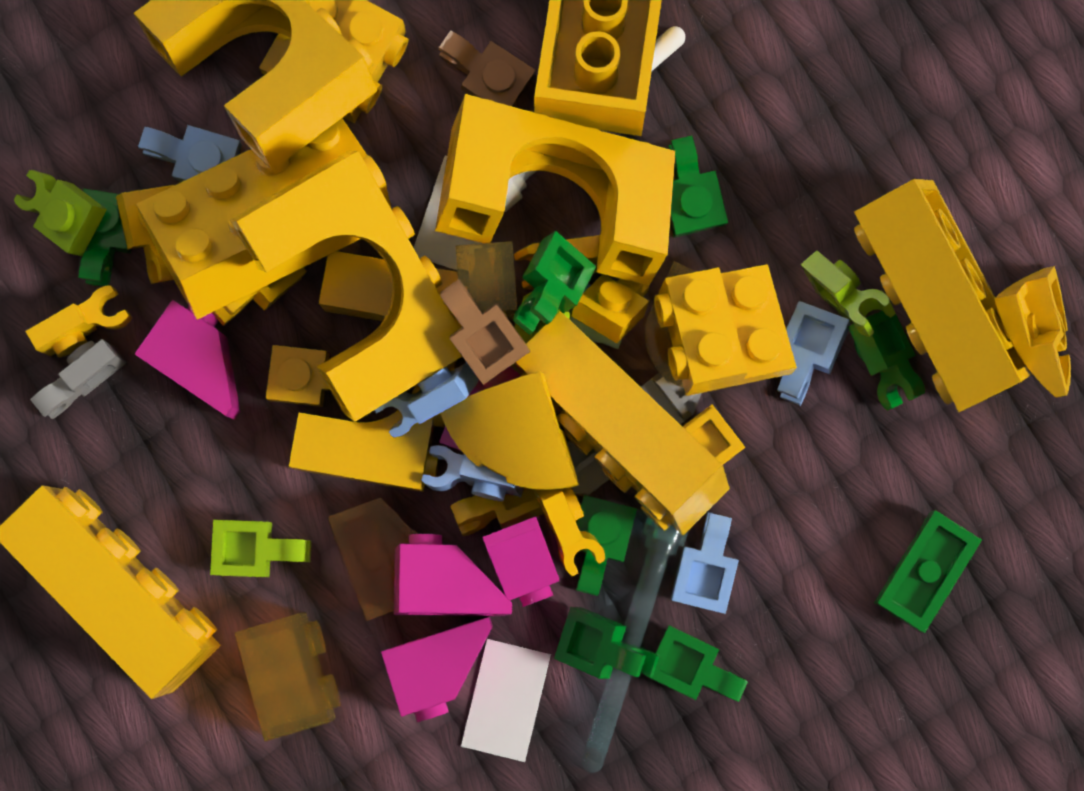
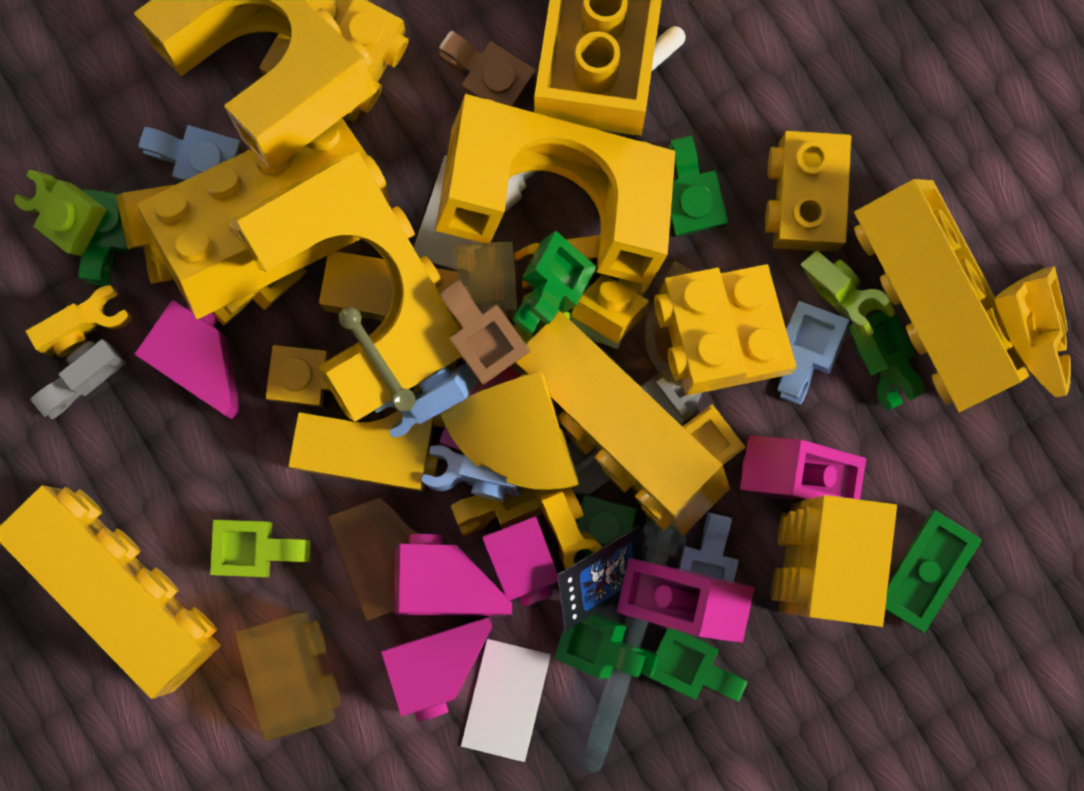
none -> olive hinge [339,307,415,411]
none -> black sticker [558,526,643,631]
none -> dark pink slope [617,558,755,643]
none -> dark pink slope [740,435,866,502]
none -> yellow brick [765,131,851,252]
none -> yellow brick [771,495,897,627]

